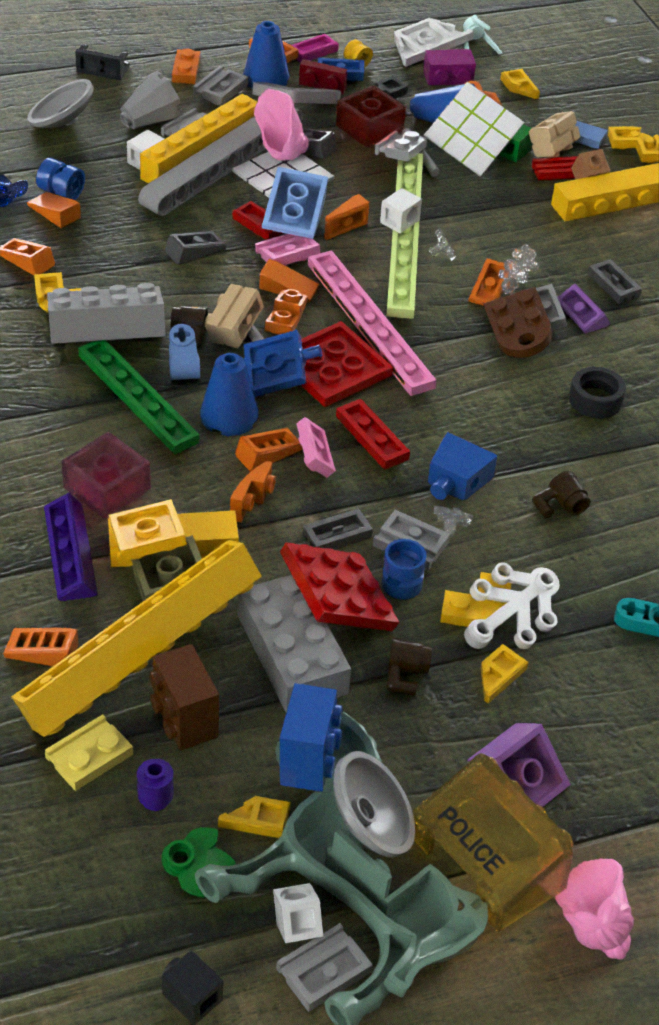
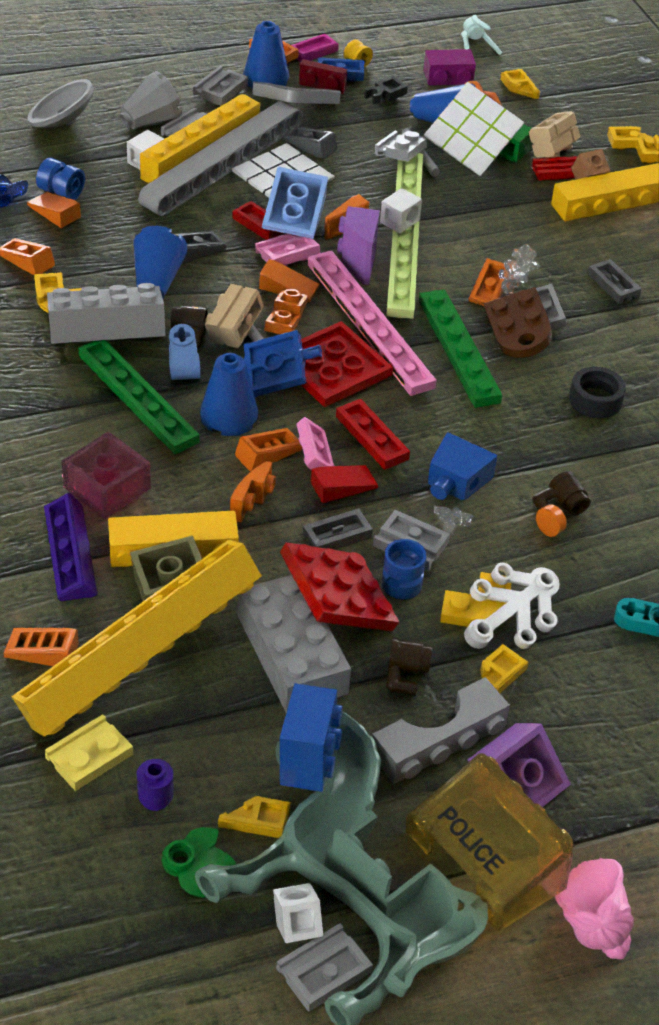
black hinge [75,44,130,81] -> none
yellow plate [109,499,187,561] -> none
reddish brown brick [149,644,219,751] -> none
black brick [162,950,224,1025] -> none
orange plate [172,48,200,84] -> none
bright pink hair [254,89,309,161] -> none
light grey dish [333,751,415,857] -> none
clear red brick [336,85,406,148] -> none
white wing [394,18,474,67] -> none
clear plant [428,228,456,260] -> none
medium lavender slope [558,284,610,334] -> none
medium blue tile [575,121,608,149] -> none
none -> blue cone [133,226,187,299]
none -> red slope [311,465,378,503]
none -> medium lavender slope [337,206,380,285]
none -> light grey arch [372,677,510,784]
none -> green plate [419,289,503,408]
none -> orange tile [536,504,567,537]

